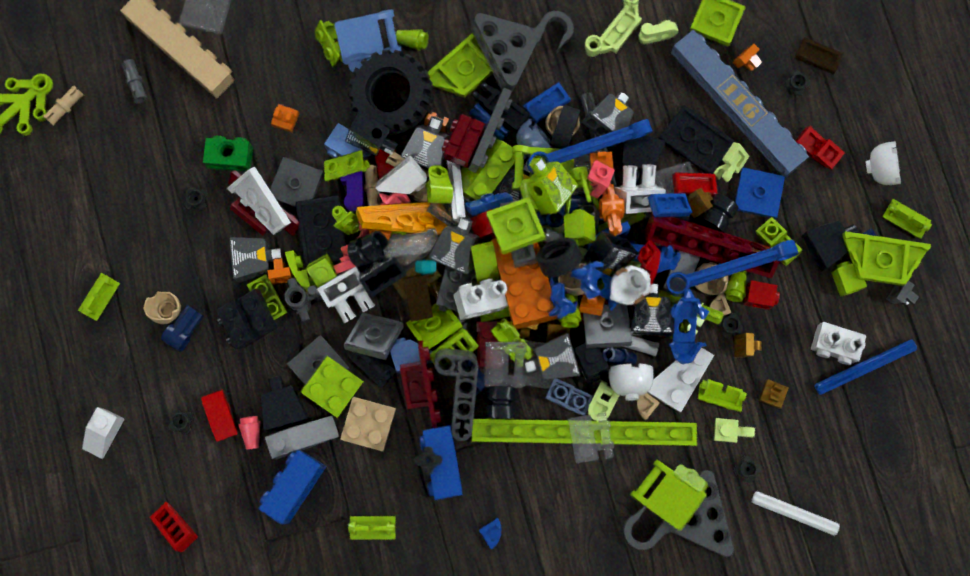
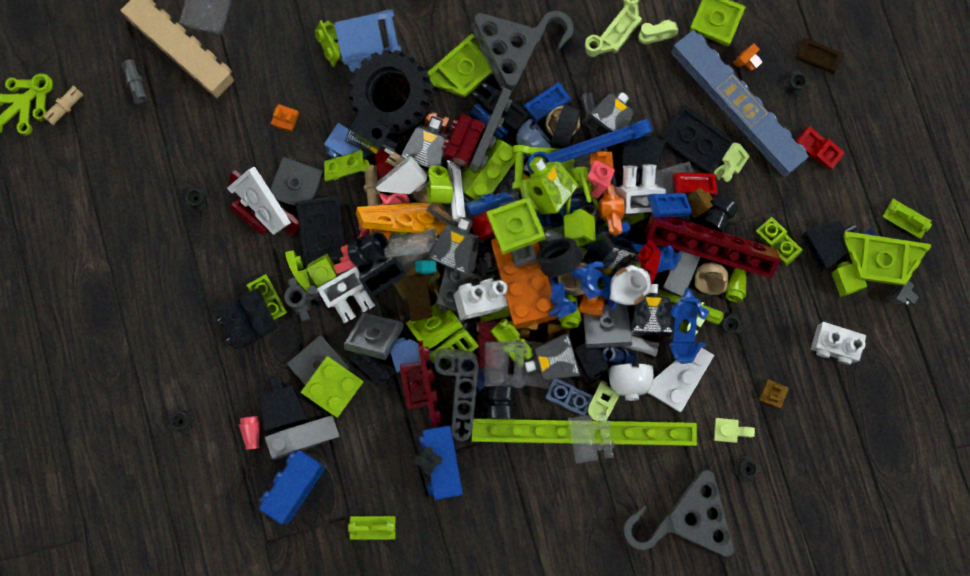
lime hinge [78,273,120,321] -> none
white slope [82,407,124,459] -> none
tan hair [143,291,181,325] -> none
red slope [150,502,198,552] -> none
dark blue piece [161,305,204,352] -> none
red slope [201,389,238,442] -> none
green brick [203,136,253,172] -> none
dark grey torso [230,237,283,282] -> none
orange tile [267,258,294,285] -> none
lime hinge [332,206,359,235] -> none
dark purple leg [340,171,365,214] -> none
tan plate [340,397,396,452] -> none
lime cone [396,30,428,51] -> none
lime slope [470,241,499,284] -> none
blue tile [479,518,501,549] -> none
lime piece [630,459,708,531] -> none
tan tile [637,393,660,421] -> none
blue piece [666,240,799,297] -> none
lime hinge [698,379,747,412] -> none
tan tile [709,293,731,316] -> none
pearl gold tile [734,333,762,358] -> none
blue plate [735,167,785,219] -> none
red brick [743,280,780,310] -> none
white axle [752,492,840,535] -> none
blue axle [815,340,917,395] -> none
white cylinder [866,141,901,185] -> none

